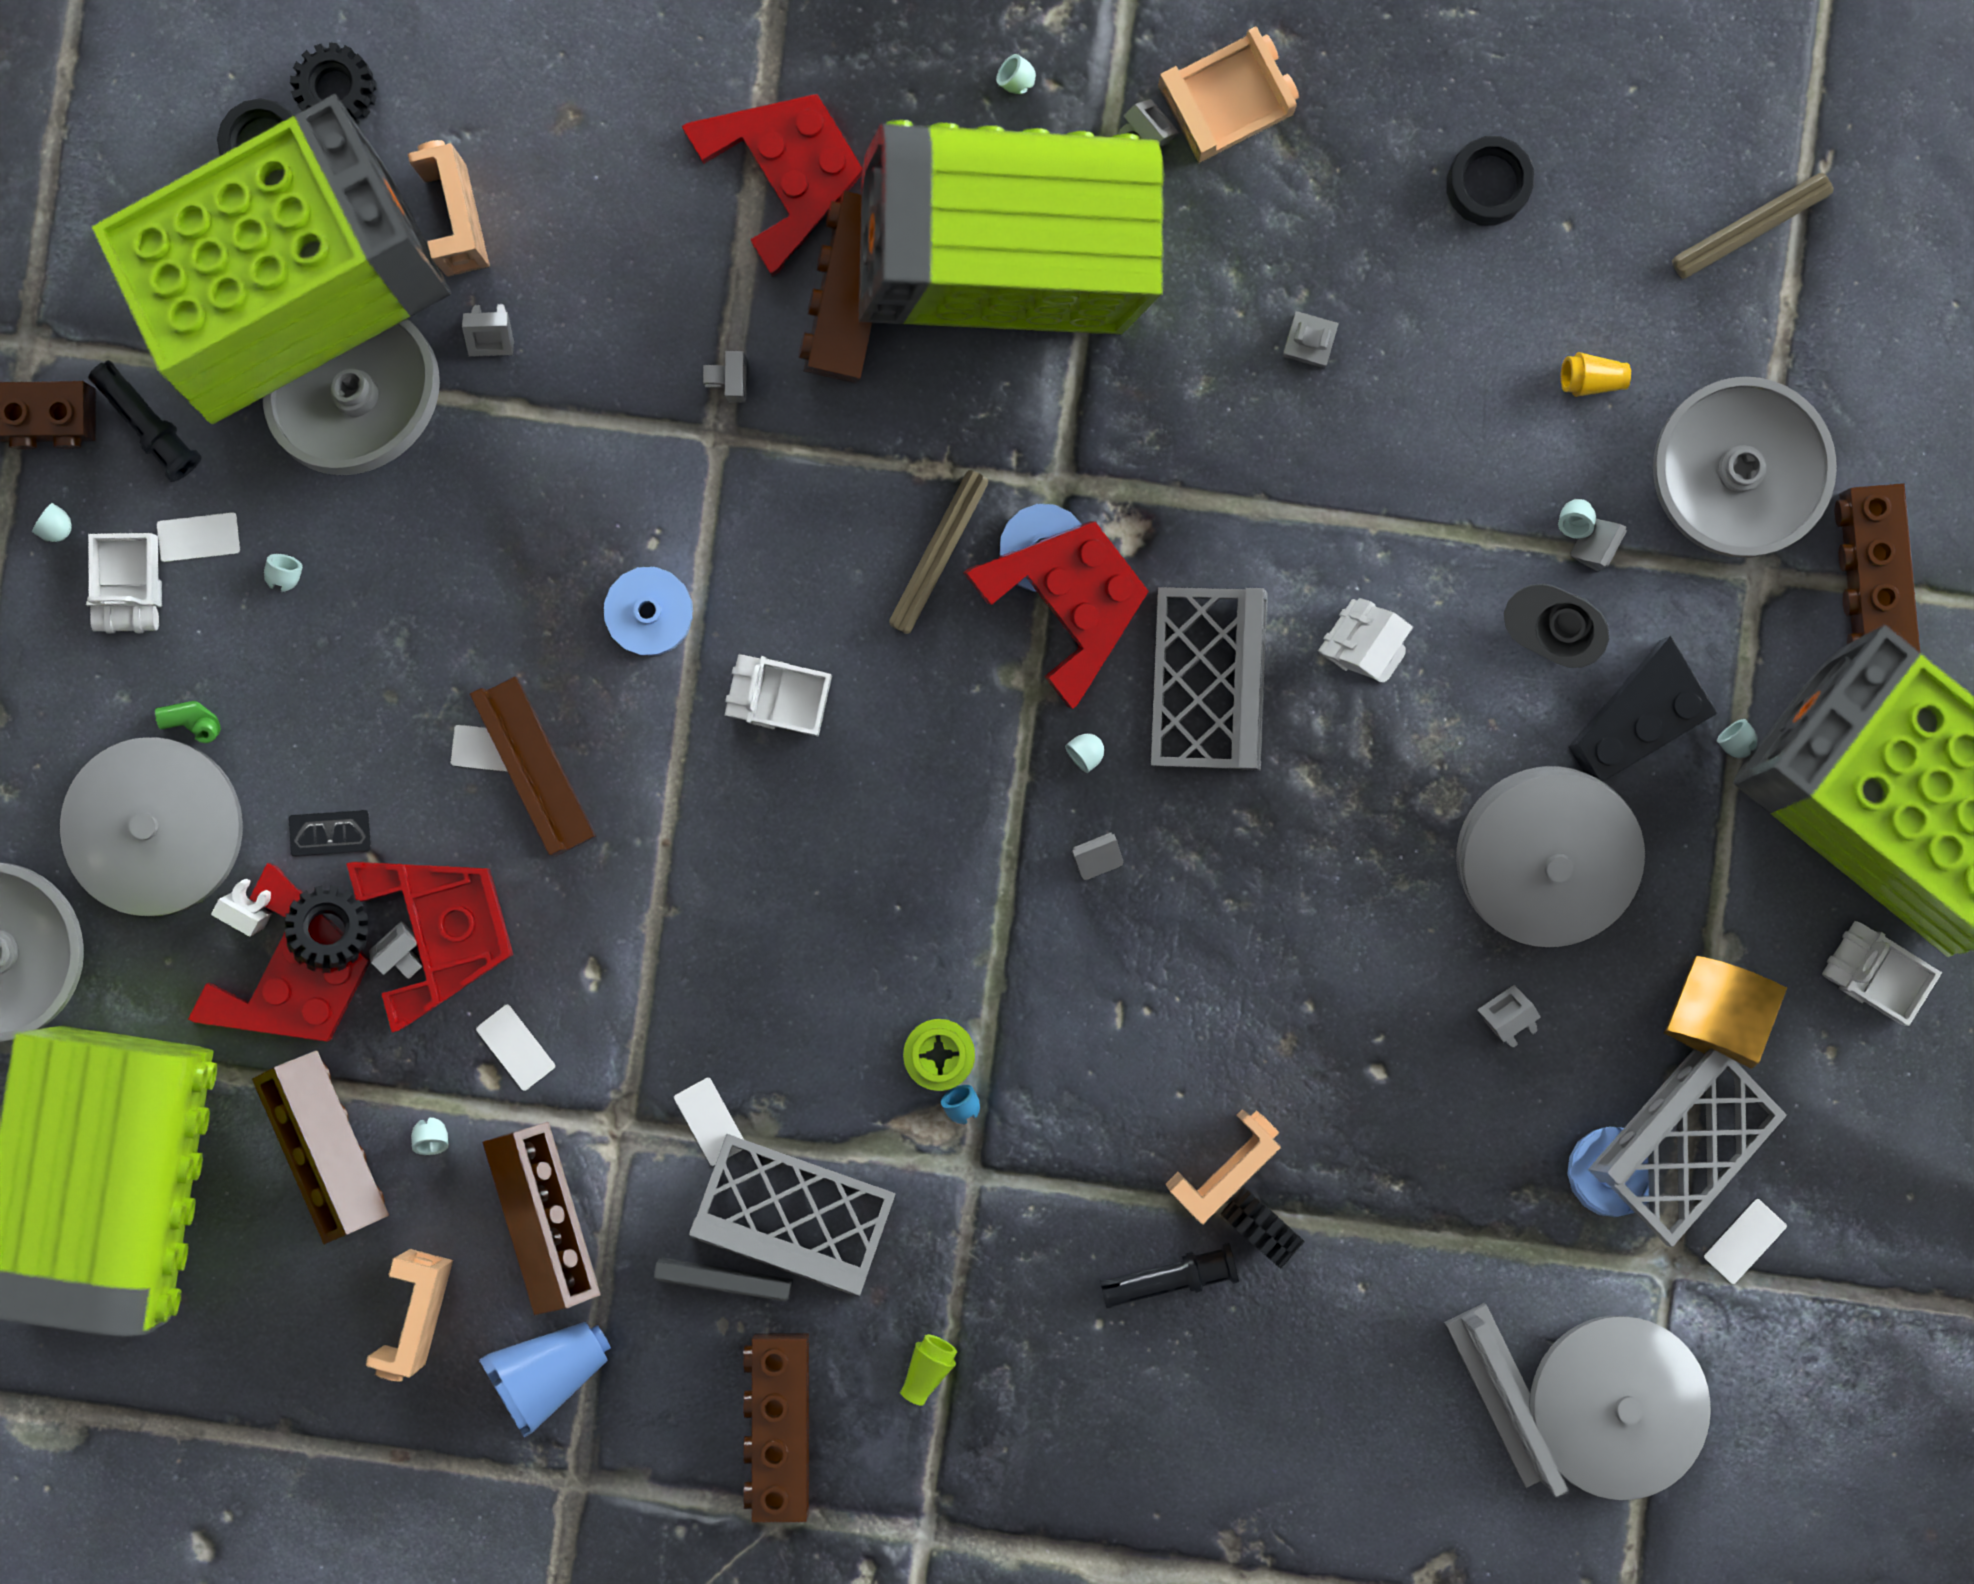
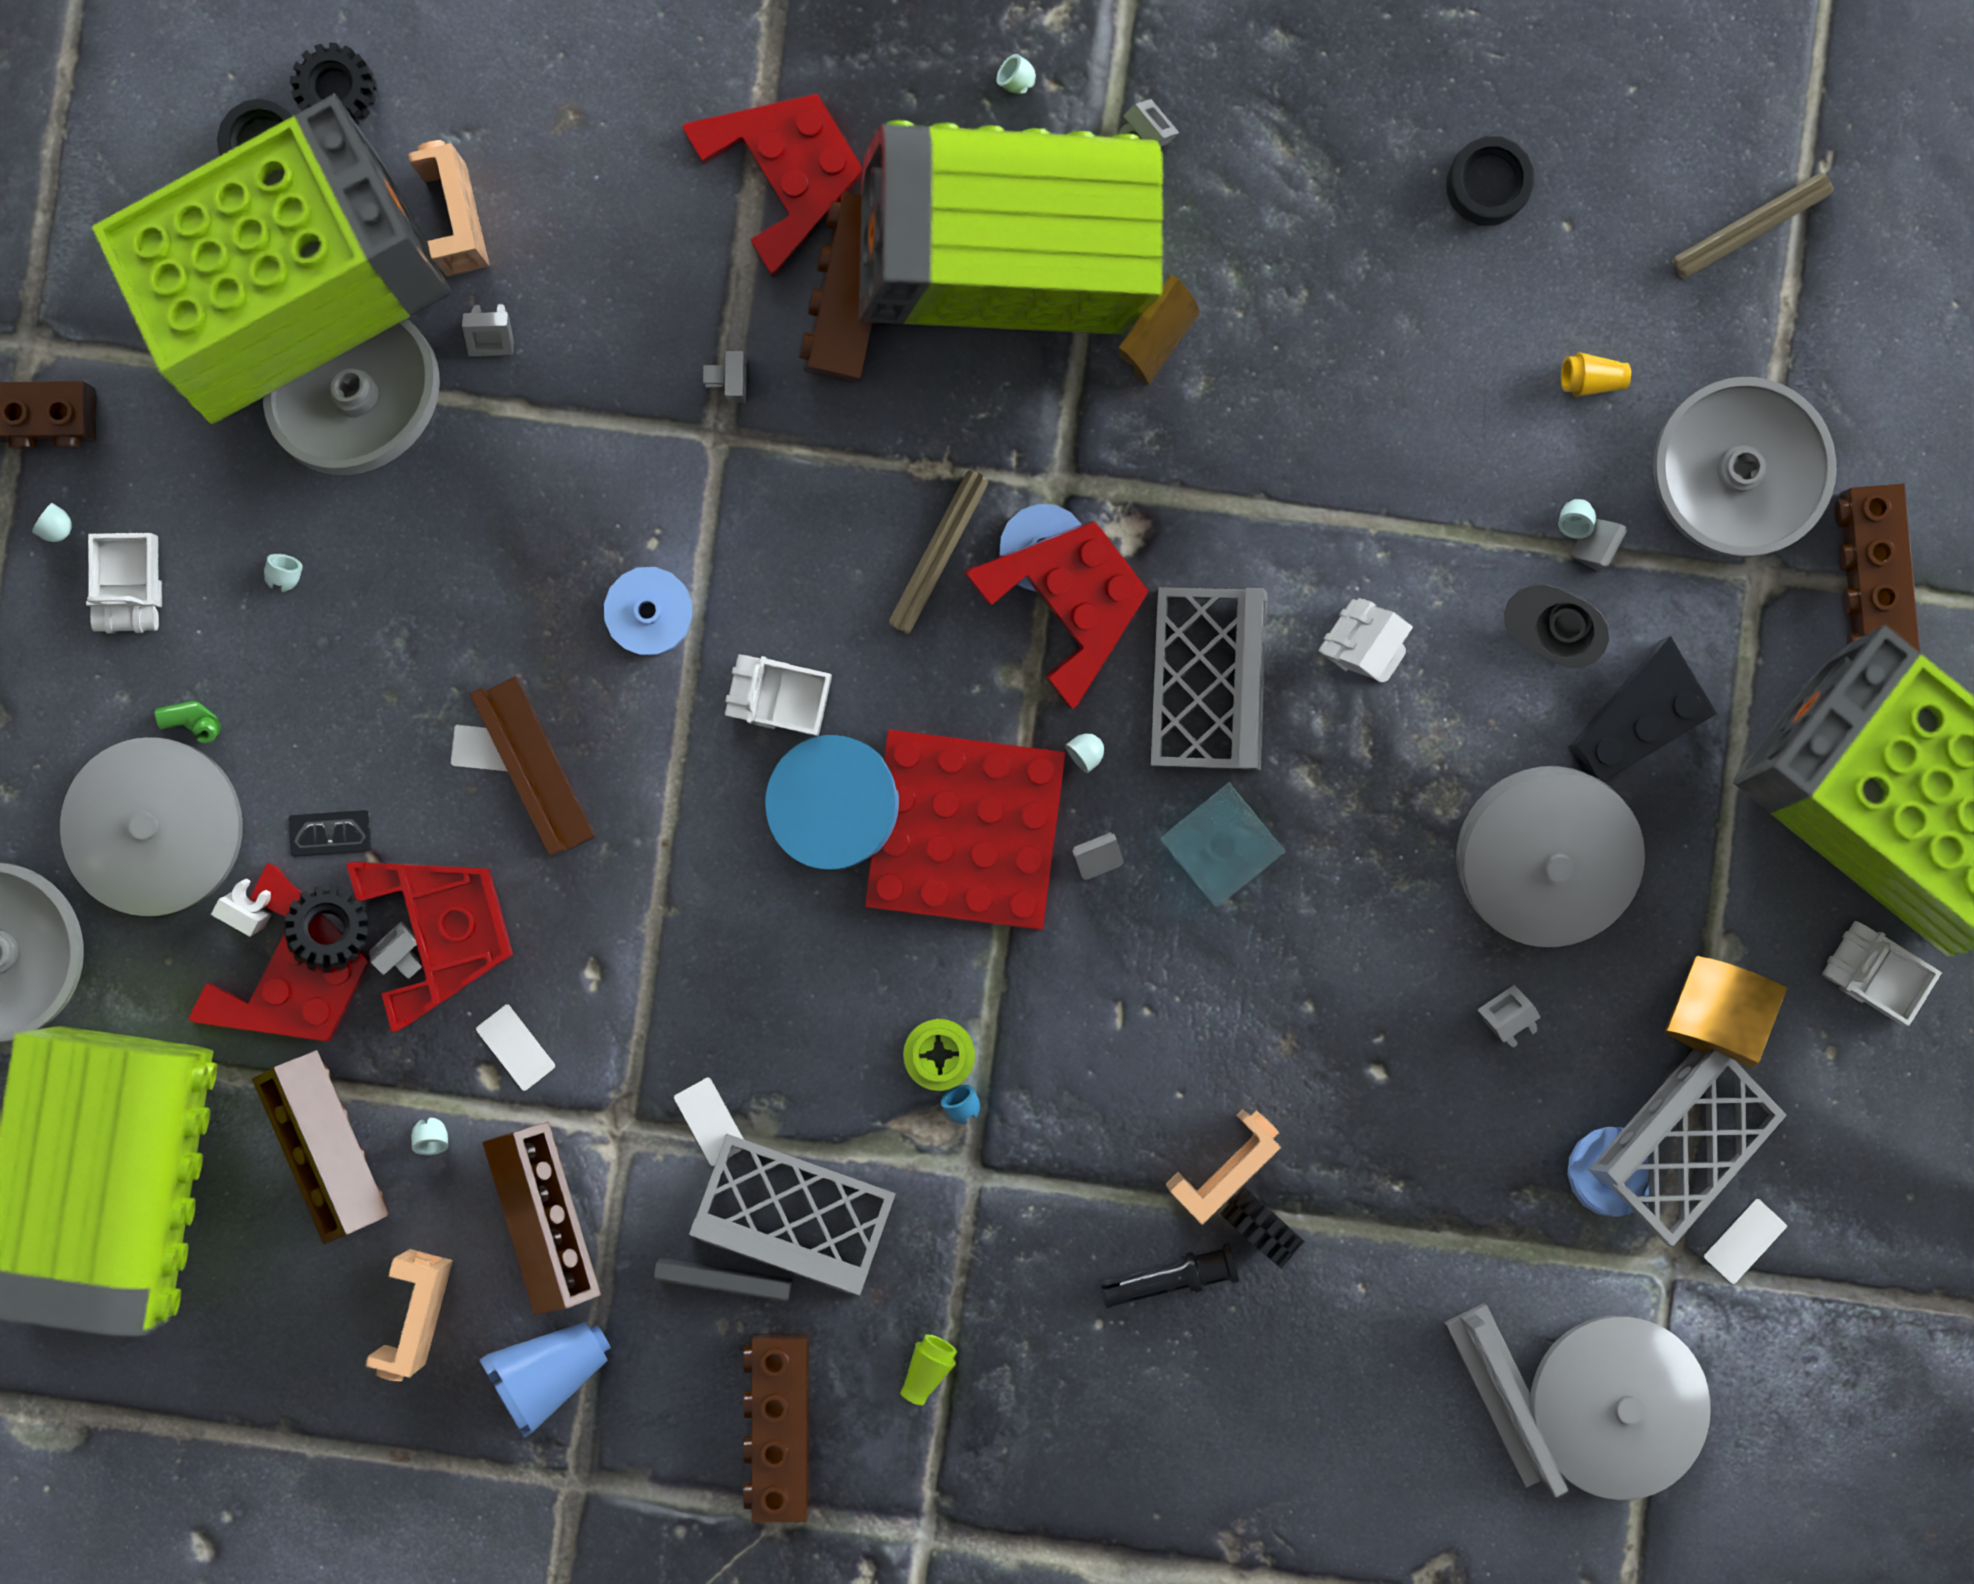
black pin [88,360,202,482] -> none
white sticker [157,513,240,562] -> none
light nougat panel [1158,26,1299,163] -> none
light grey tile [1282,311,1339,369] -> none
light aqua hinge [1717,719,1758,759] -> none
none -> dark azure tile [765,735,899,870]
none -> red plate [865,729,1066,930]
none -> pearl gold slope [1119,274,1200,386]
none -> clear light blue plate [1159,782,1286,908]

